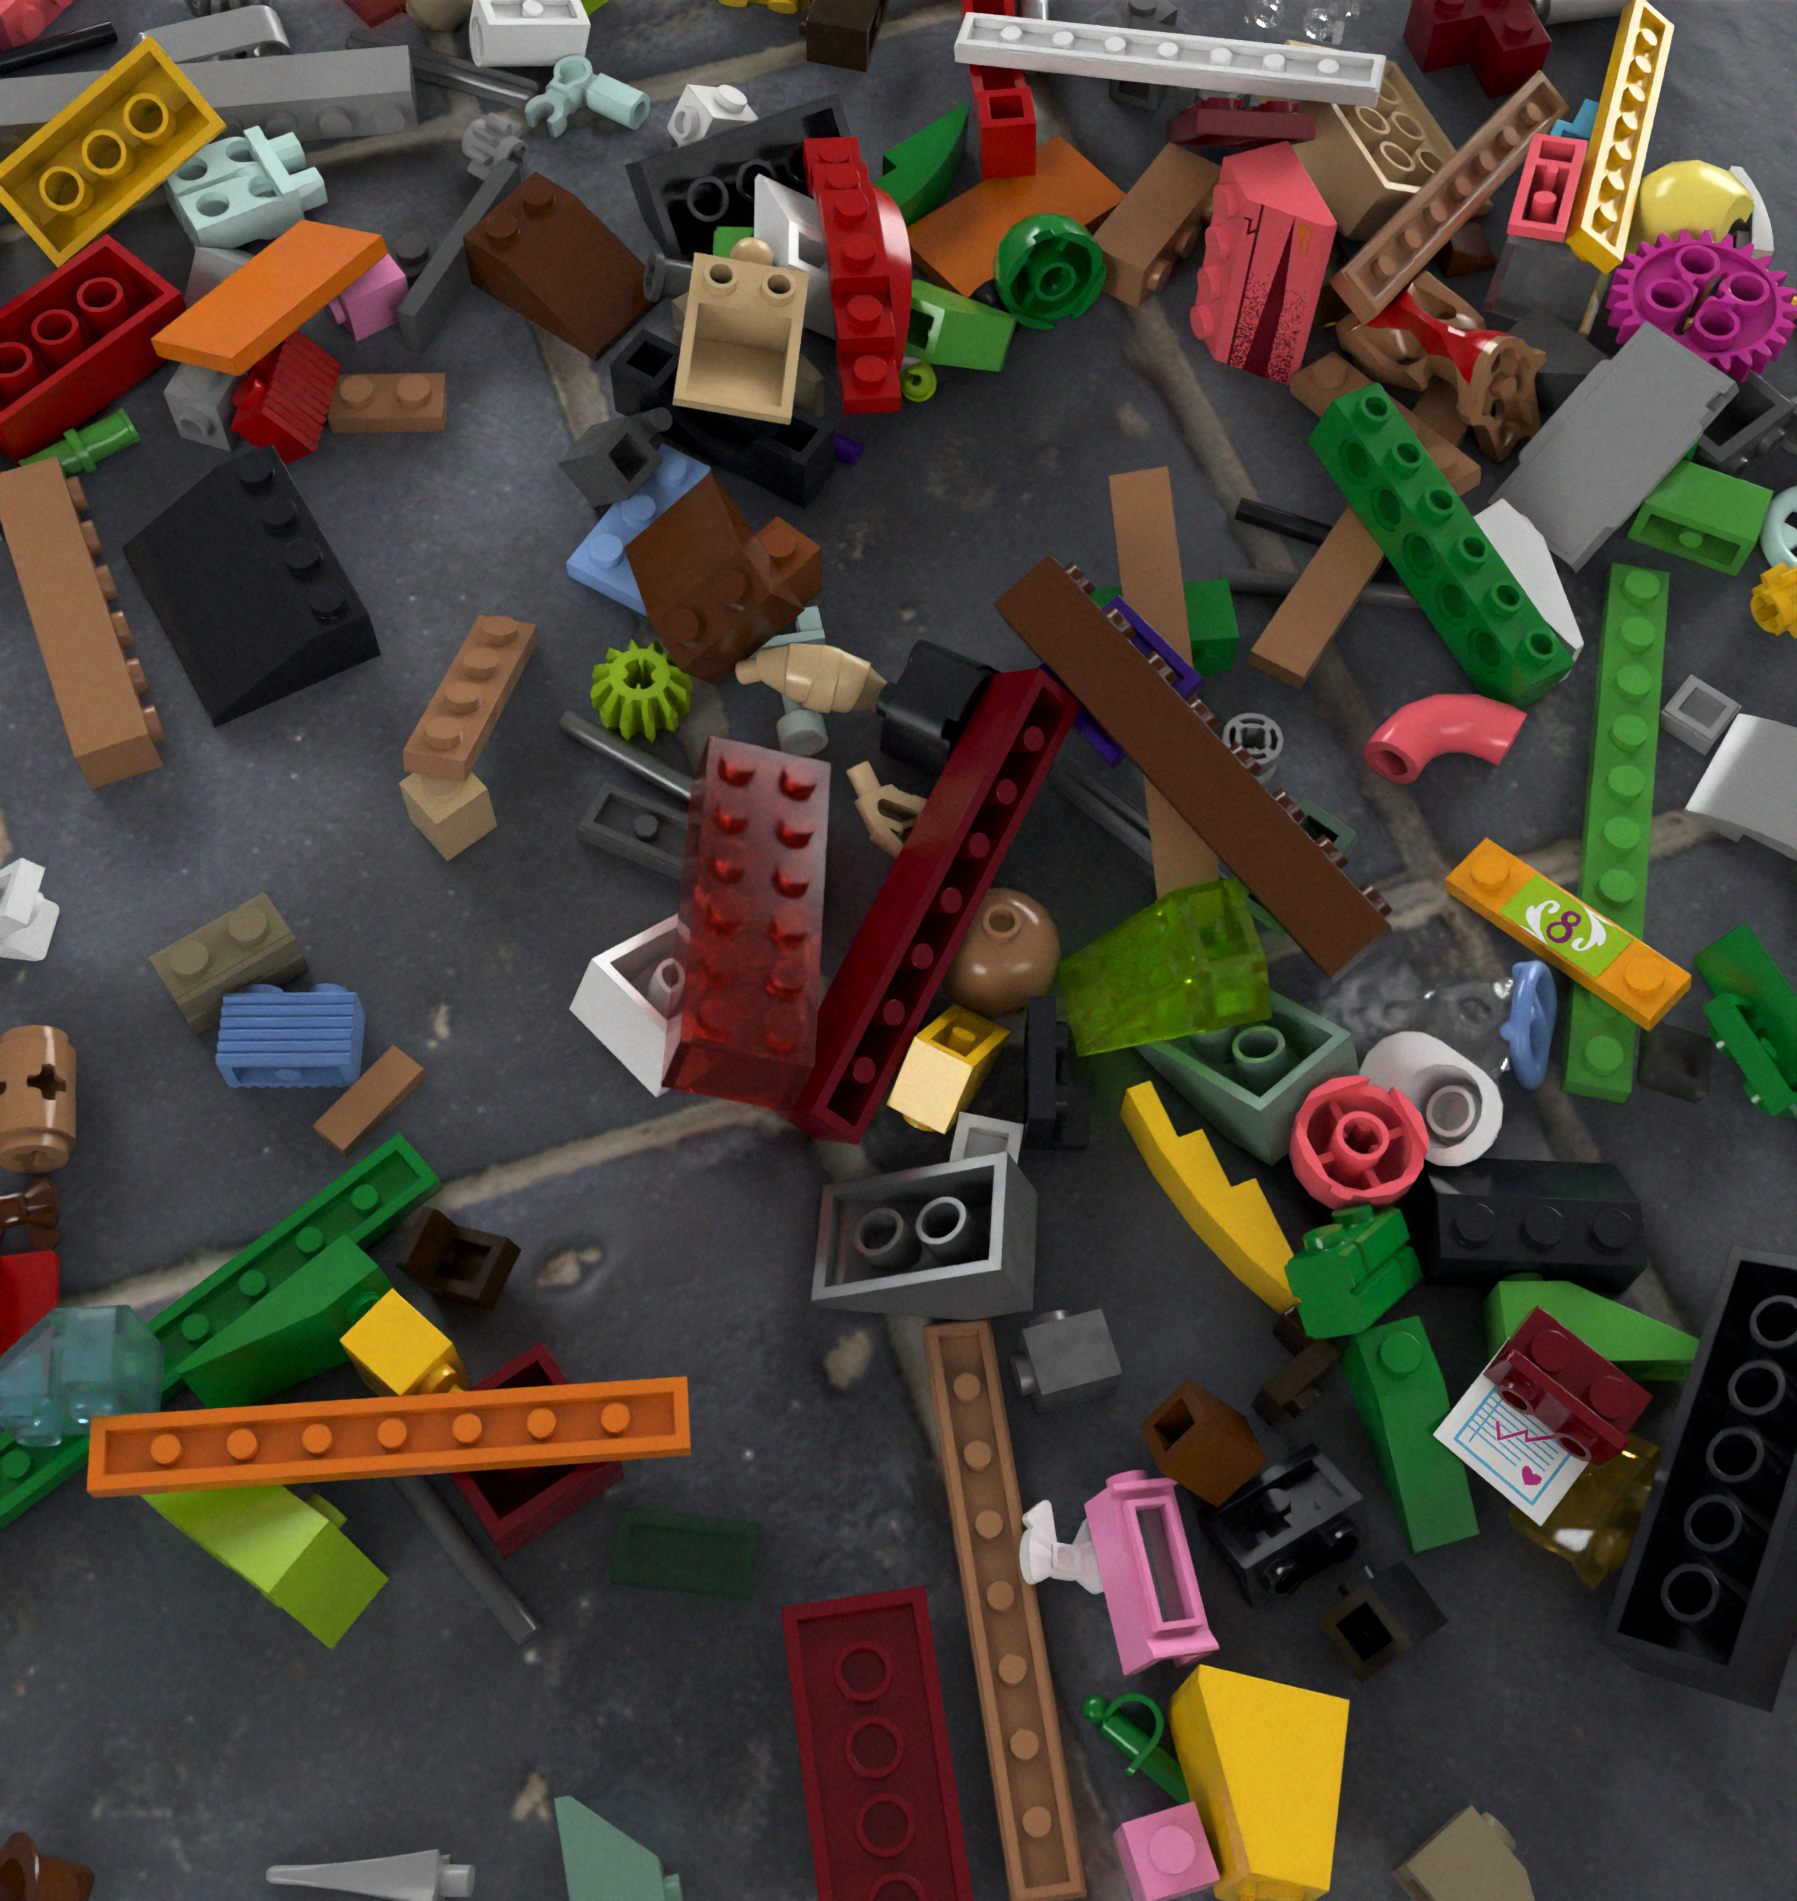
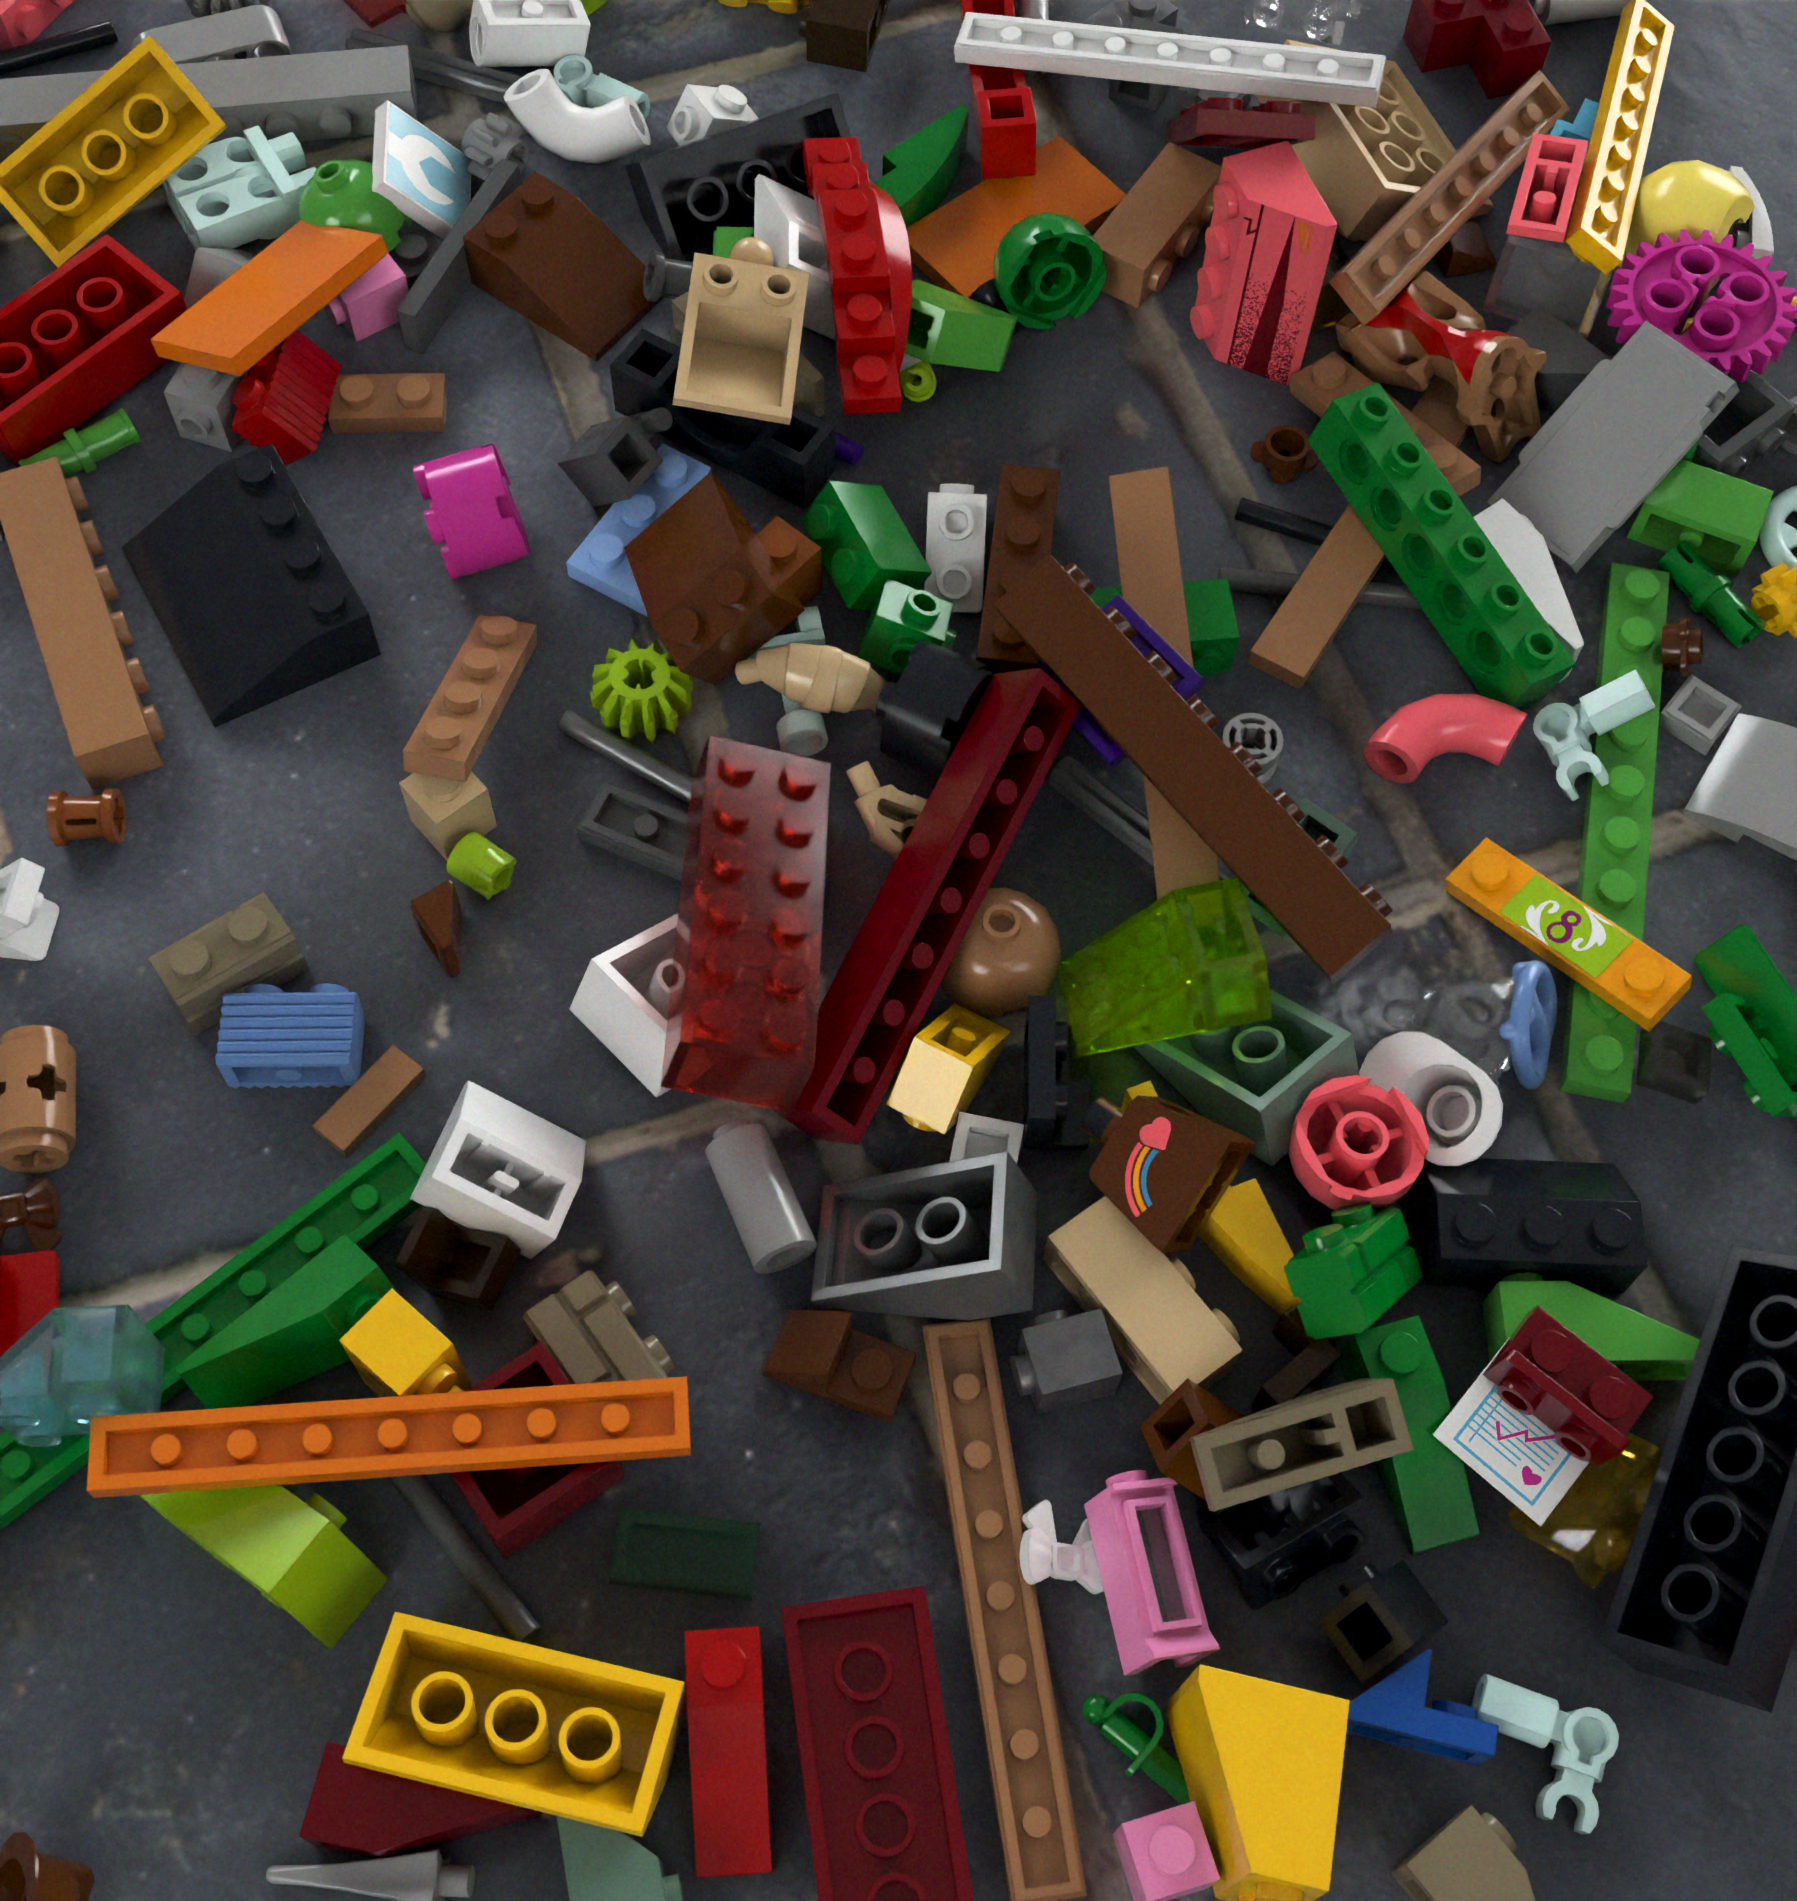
none -> dark orange bush [46,788,127,847]
none -> bright green cylinder [298,159,413,252]
none -> dark red slope [299,1742,545,1859]
none -> yellow slope [342,1612,686,1837]
none -> tile [372,100,472,240]
none -> reddish brown slope [410,880,462,977]
none -> white slope [410,1080,586,1259]
none -> dark pink brick [413,443,530,580]
none -> lime hose [446,832,518,900]
none -> white cylinder [504,68,651,164]
none -> dark tan brick [522,1270,675,1384]
none -> red slope [684,1626,772,1879]
none -> light grey brick [705,1119,817,1274]
none -> reddish brown slope [763,1310,916,1424]
none -> green brick [799,480,932,611]
none -> green brick [857,578,956,675]
none -> white bracket [924,483,987,613]
none -> reddish brown brick [976,463,1060,673]
none -> tan brick [1043,1196,1243,1405]
none -> reddish brown torso [1080,1095,1255,1252]
none -> dark tan slope [1189,1378,1414,1511]
none -> reddish brown plate [1250,425,1319,484]
none -> blue slope [1346,1648,1499,1767]
none -> light aqua bar [1471,1673,1619,1834]
none -> light aqua bar [1533,669,1656,801]
none -> green pin [1657,541,1766,649]
none -> reddish brown plate [1662,617,1703,677]

